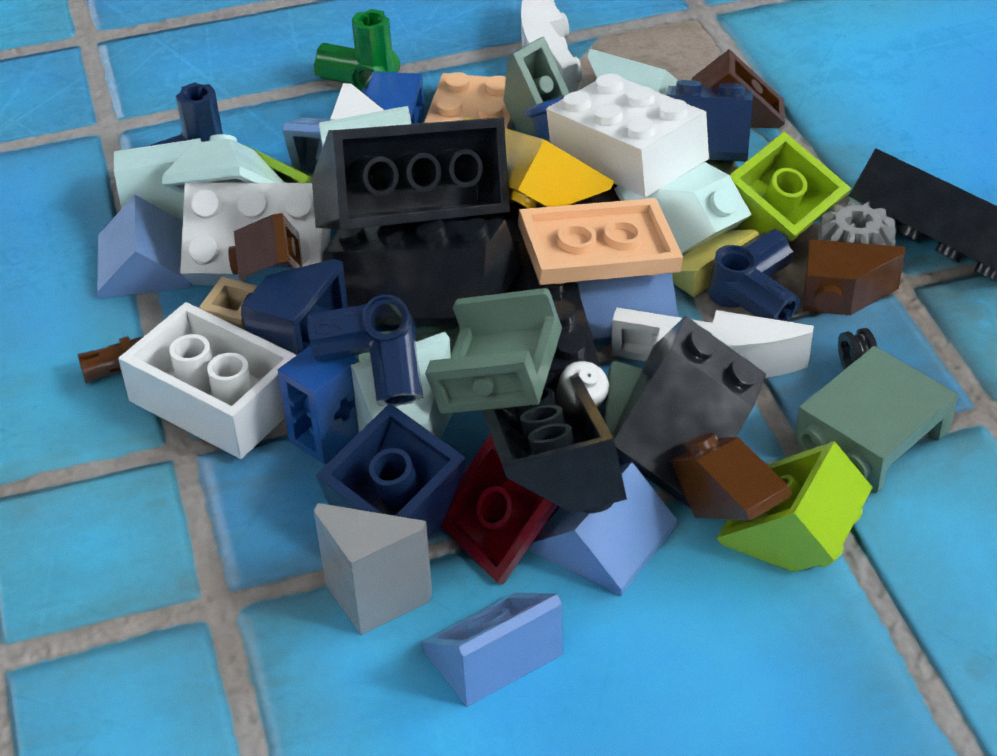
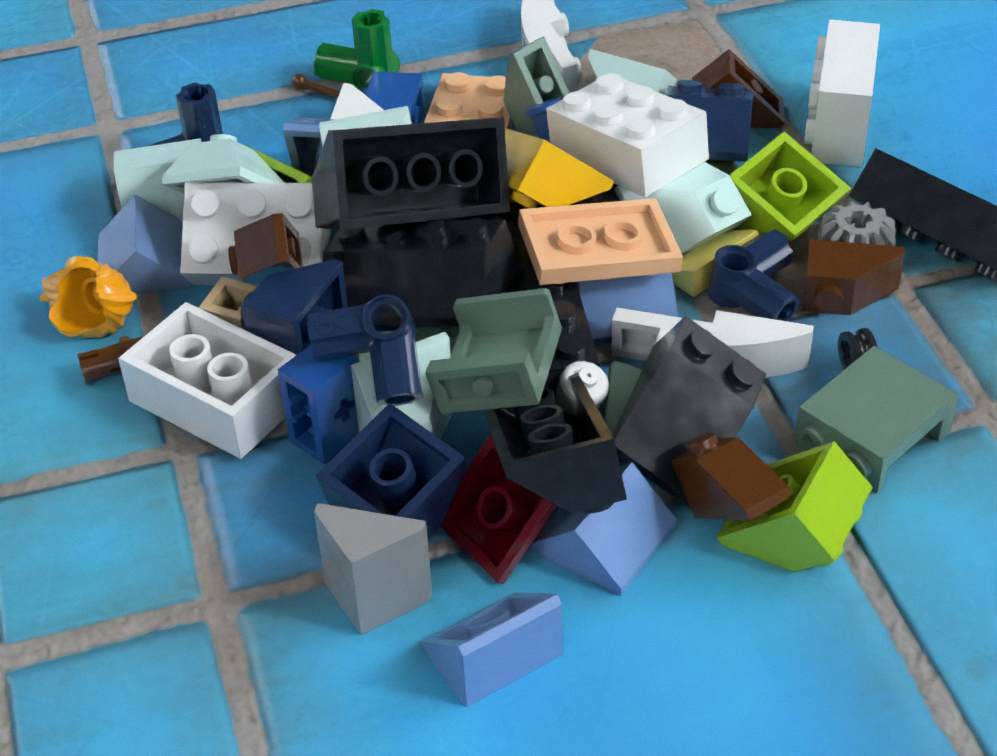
none -> light orange hair [39,256,137,339]
none -> reddish brown hinge [291,74,340,99]
none -> white brick [804,19,880,167]

